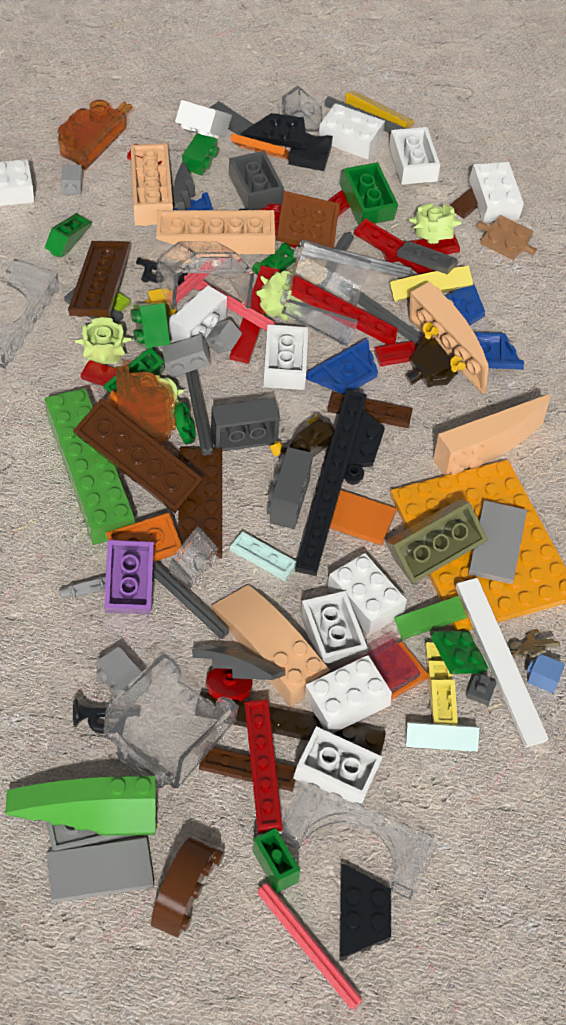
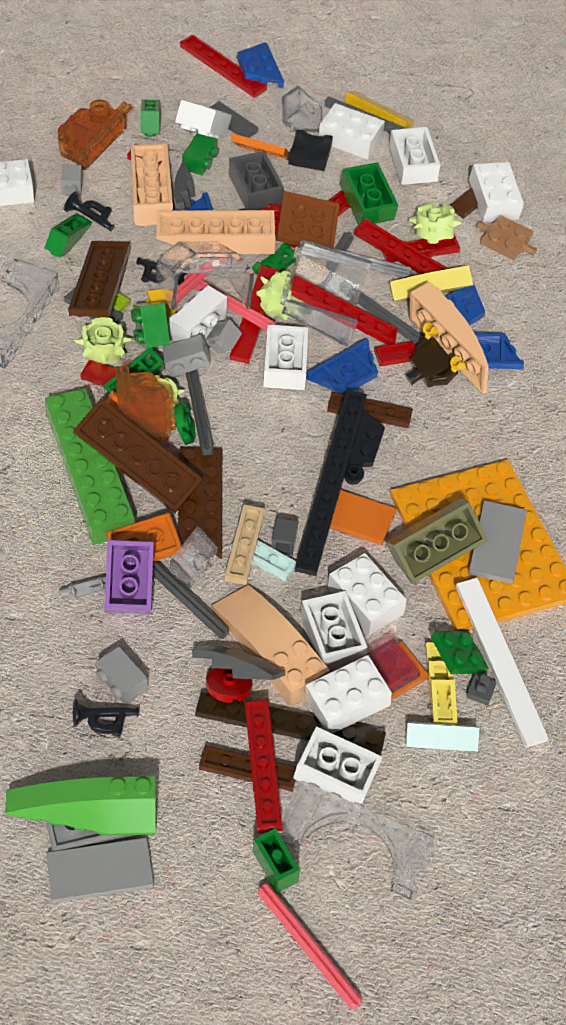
clear windscreen [103,653,239,788] -> none
reddish brown brick [151,835,225,938] -> none
dark grey brick [211,398,280,452] -> none
black wing [241,113,307,149] -> none
dark grey brick [267,447,313,529] -> none
dark brown torso [269,413,335,457] -> none
black wing [339,864,391,961] -> none
bright green tile [394,596,467,640] -> none
dark grey tile [397,241,458,275] -> none
light nougat slope [433,394,550,476] -> none
dark tan piece [507,630,560,659] -> none
medium blue brick [526,654,565,694] -> none
none -> black piece [64,191,114,232]
none -> slope [140,99,160,136]
none -> red tile [180,34,267,98]
none -> tan plate [224,504,265,585]
none -> blue wing [237,42,284,88]
none -> dark grey brick [272,518,299,555]

